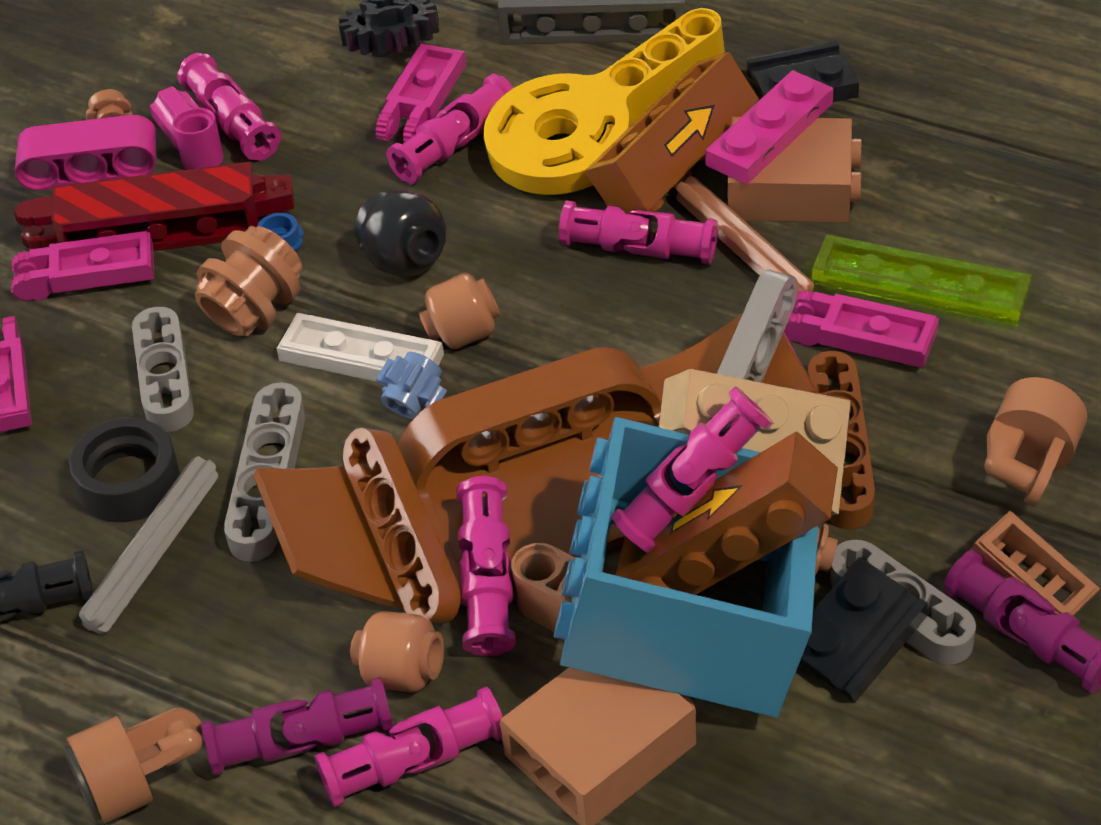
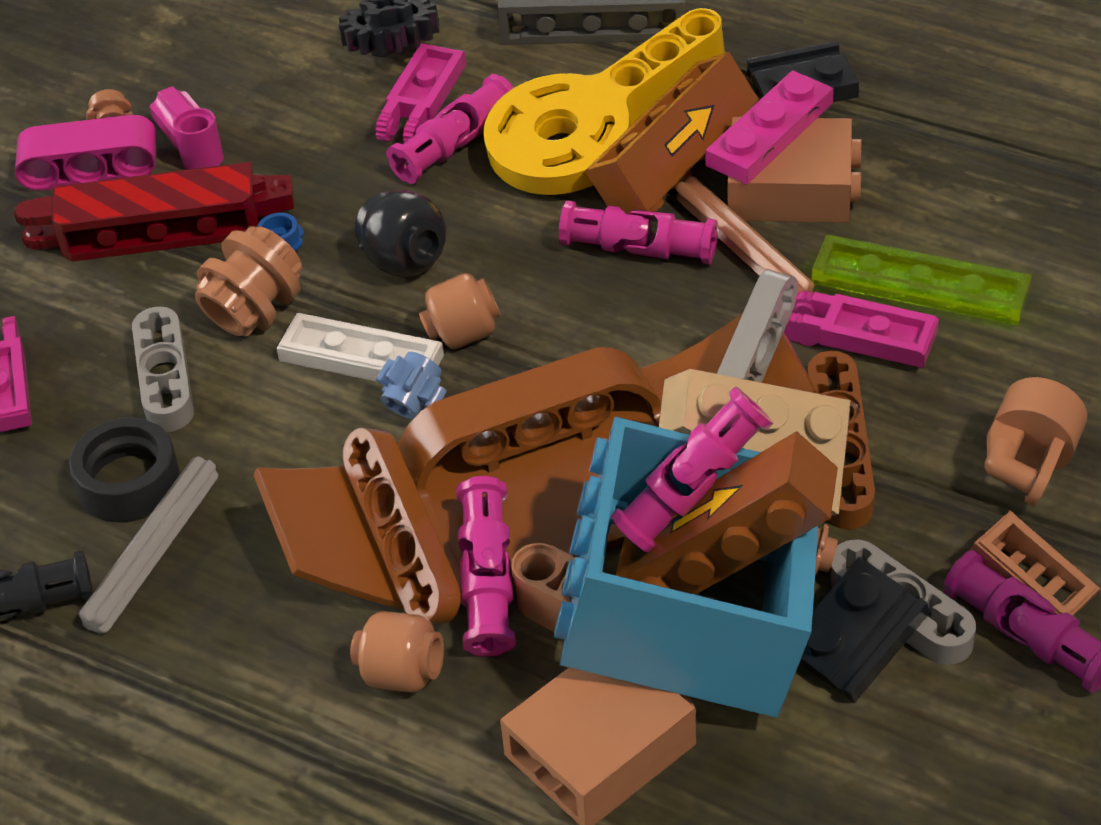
dark pink hinge [11,231,154,301] -> none
nougat piece [63,708,203,824] -> none
dark pink piece [177,53,282,161] -> none
magenta piece [201,677,393,776] -> none
light grey beam [224,382,305,562] -> none
dark pink piece [314,687,503,808] -> none

